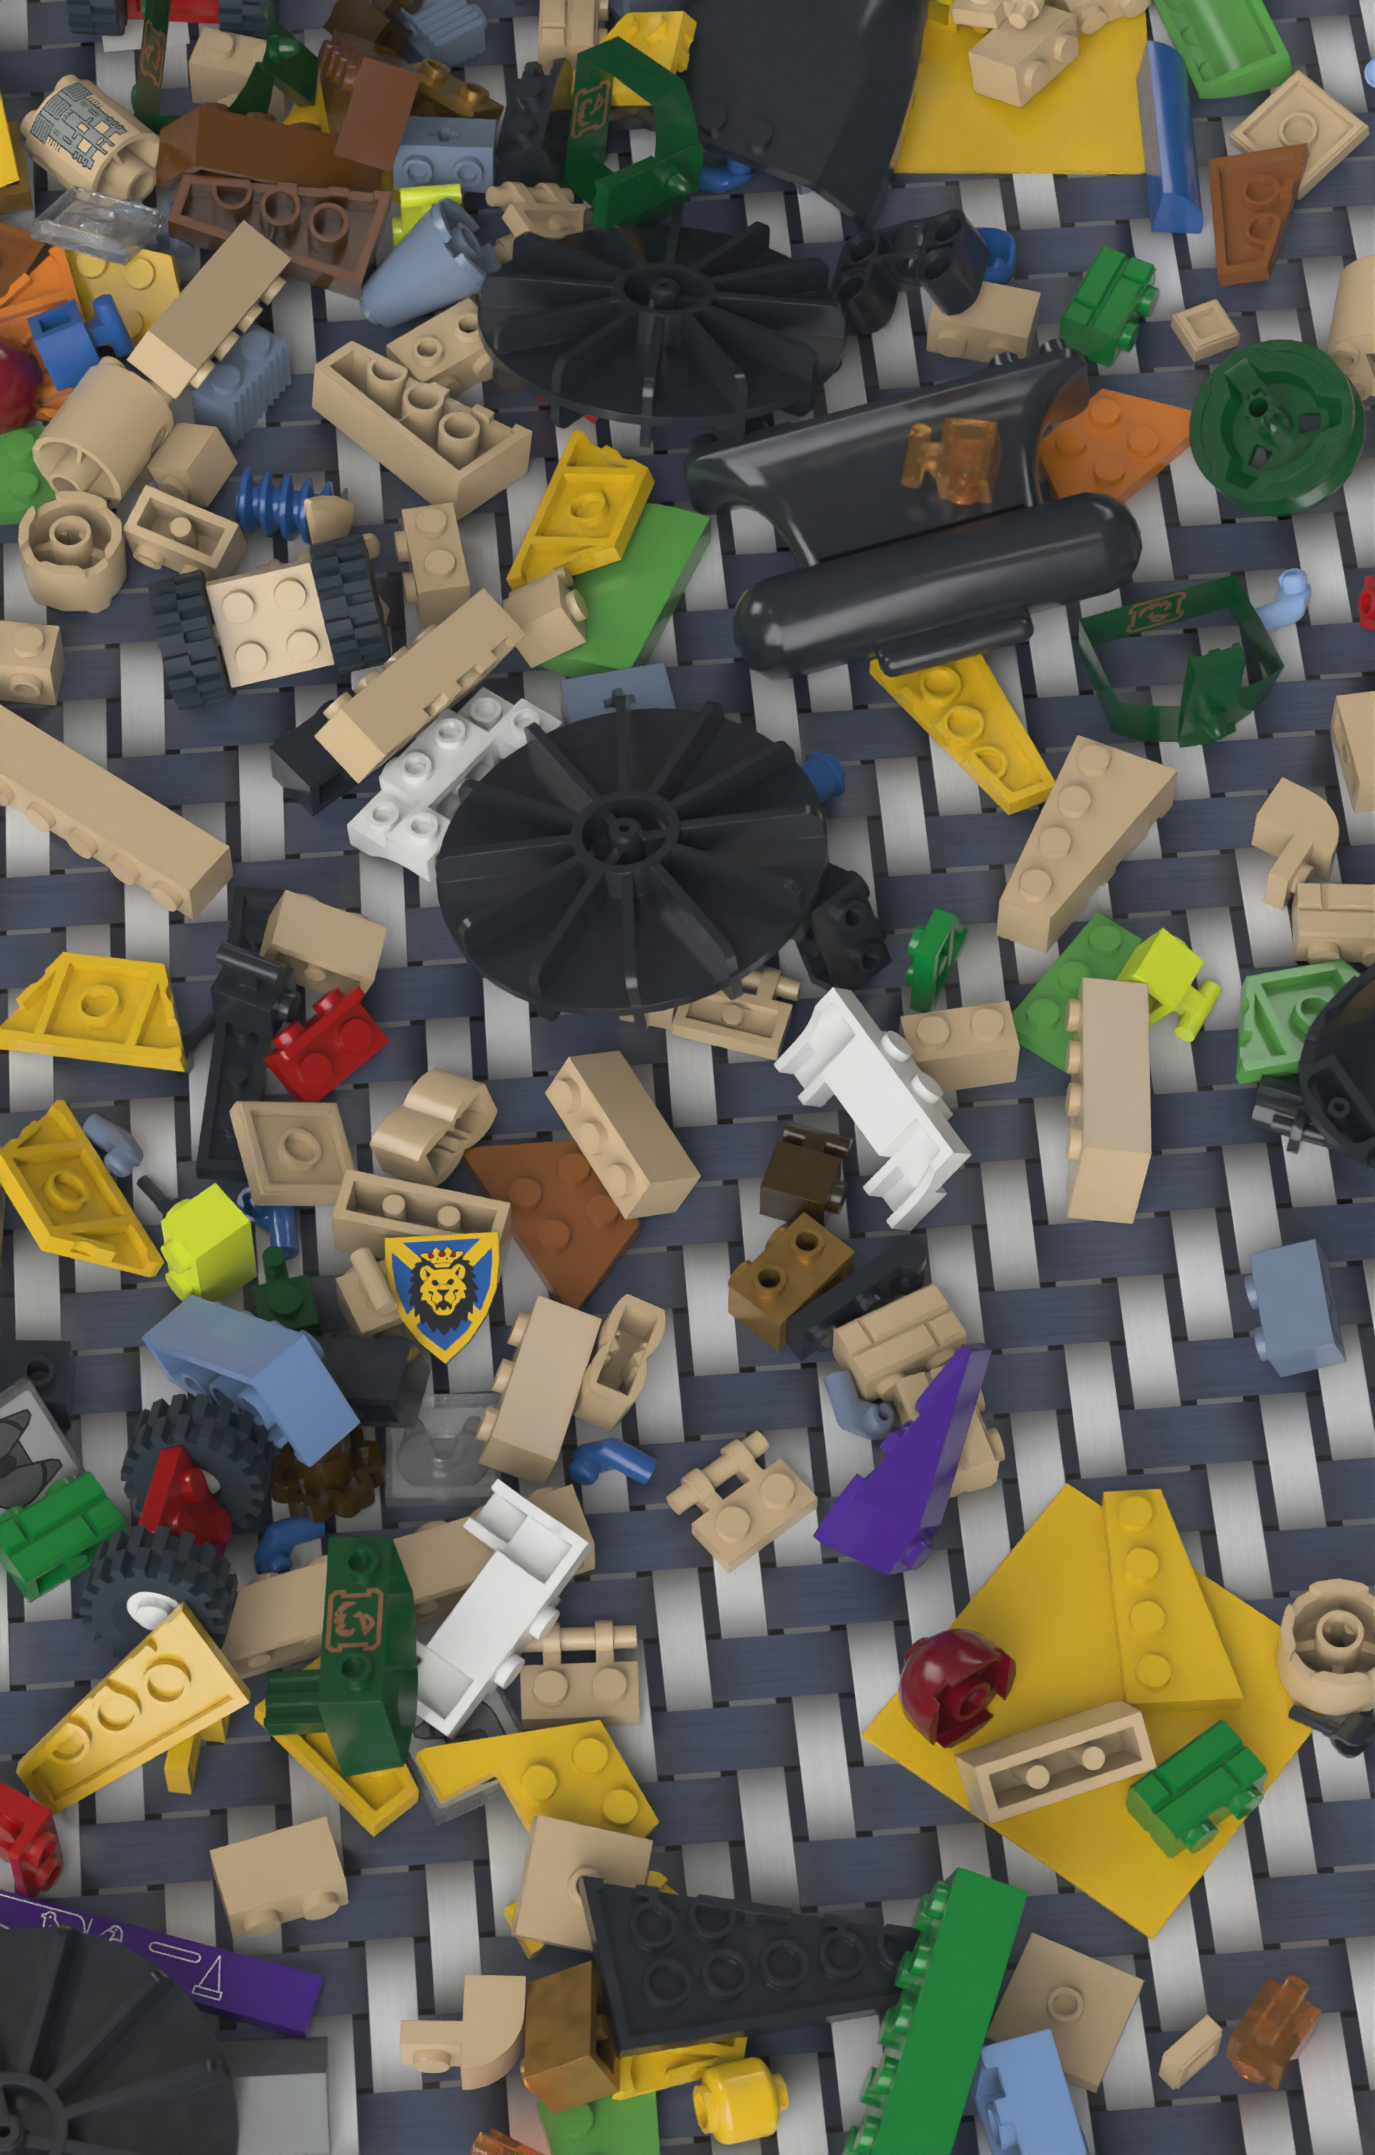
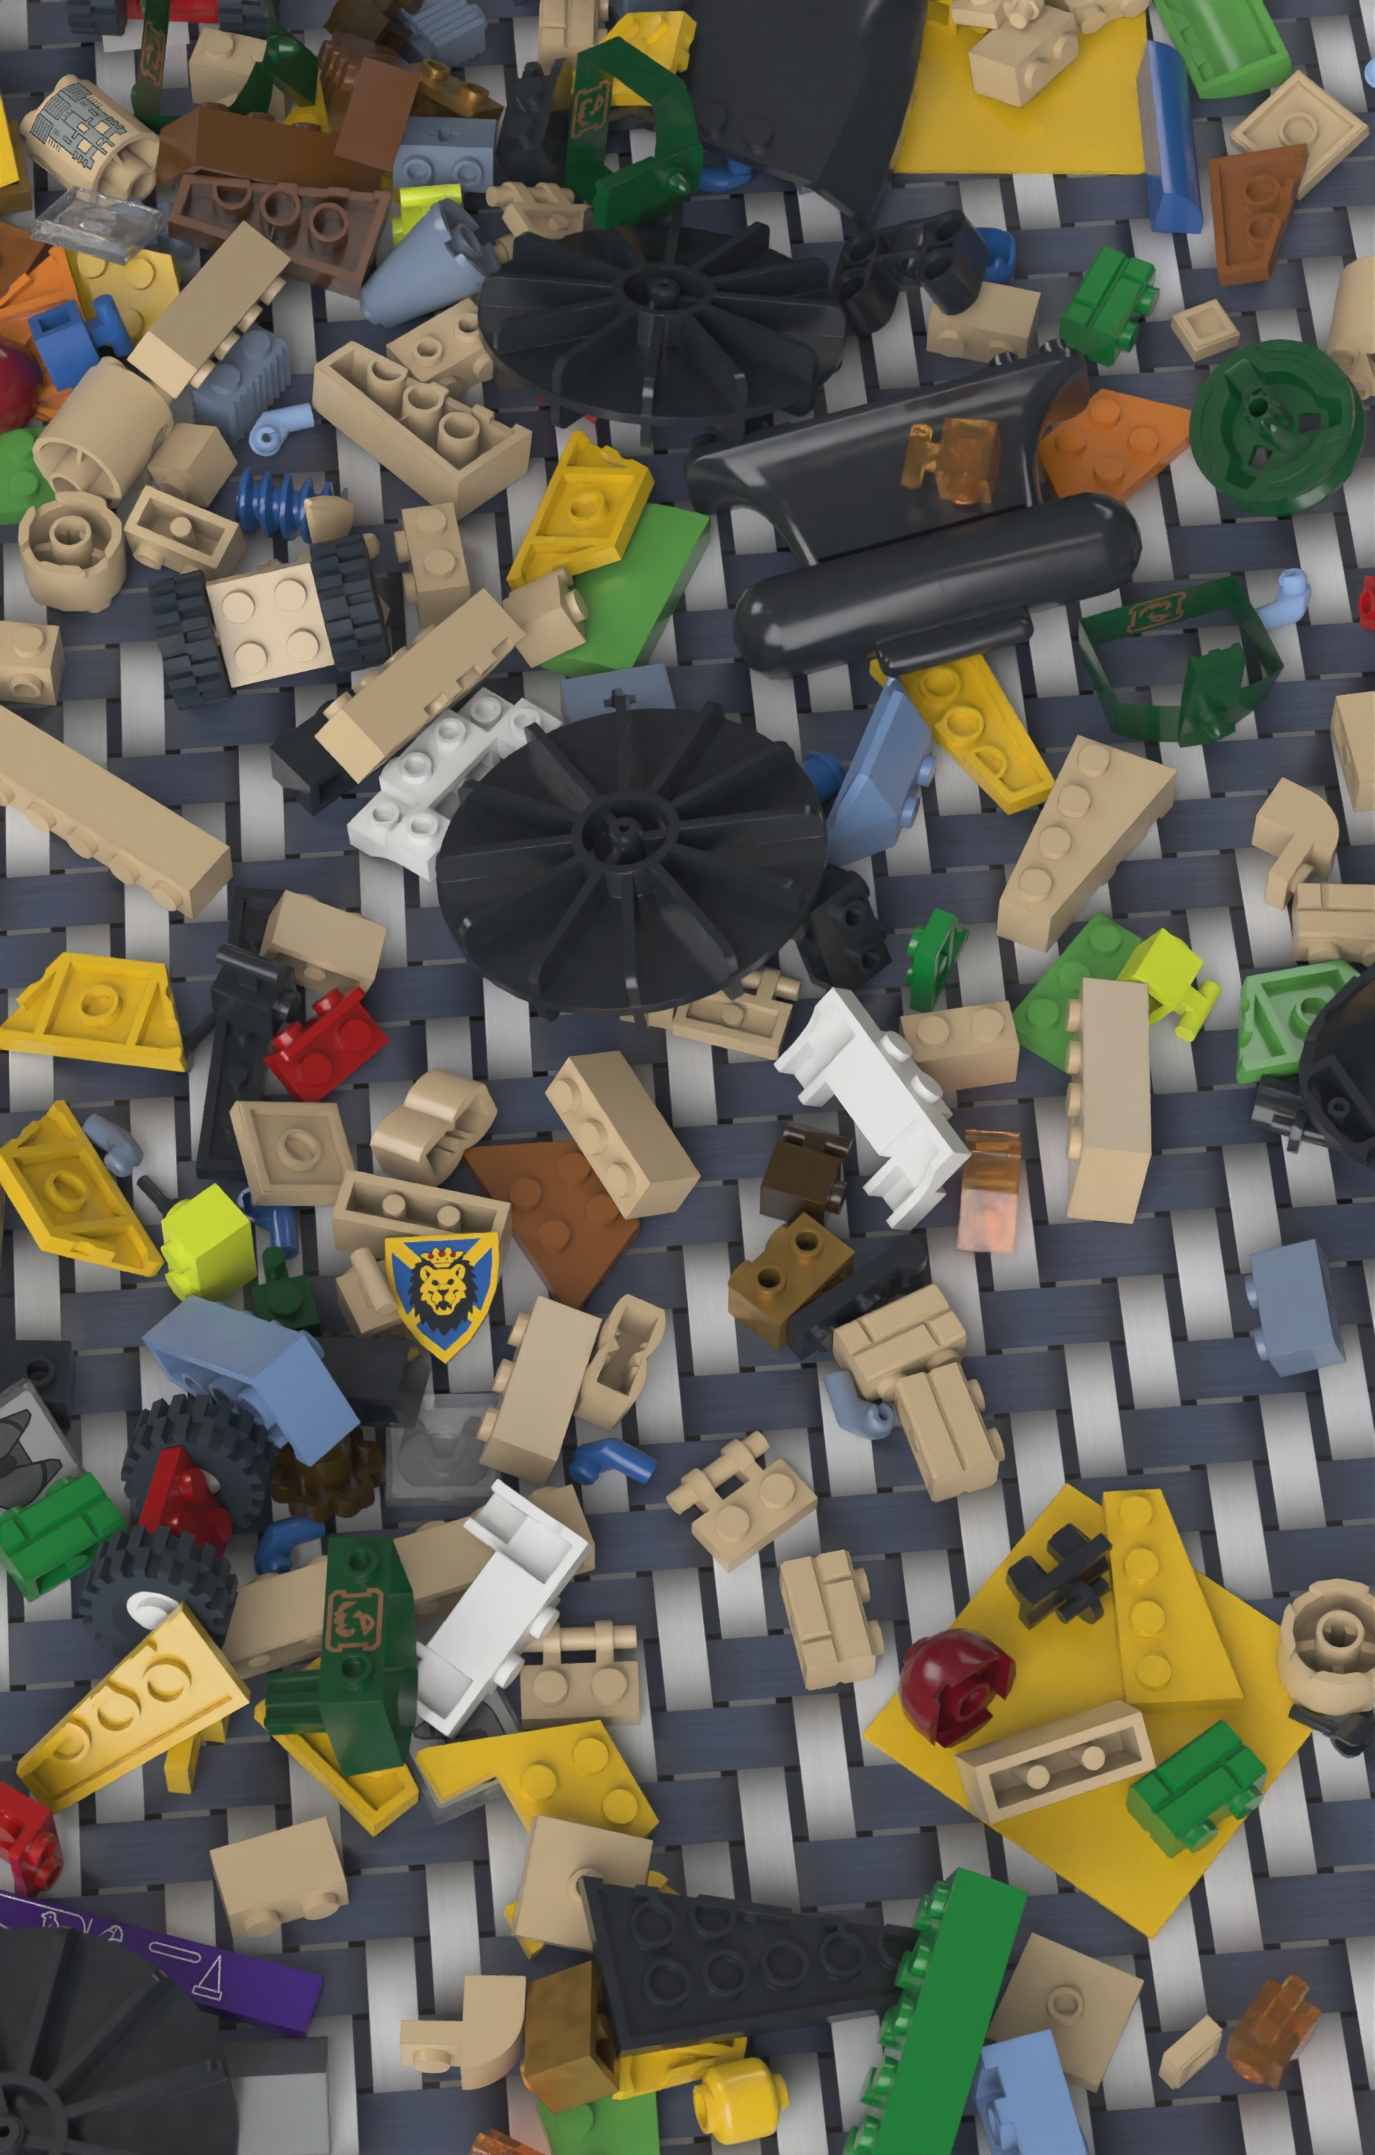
dark purple wedge [813,1343,992,1575] -> none
none -> light blue arm [249,402,314,456]
none -> tan brick [779,1549,884,1691]
none -> medium blue wedge [826,676,937,867]
none -> clear orange brick [957,1129,1021,1254]
none -> black hips [1006,1523,1113,1630]

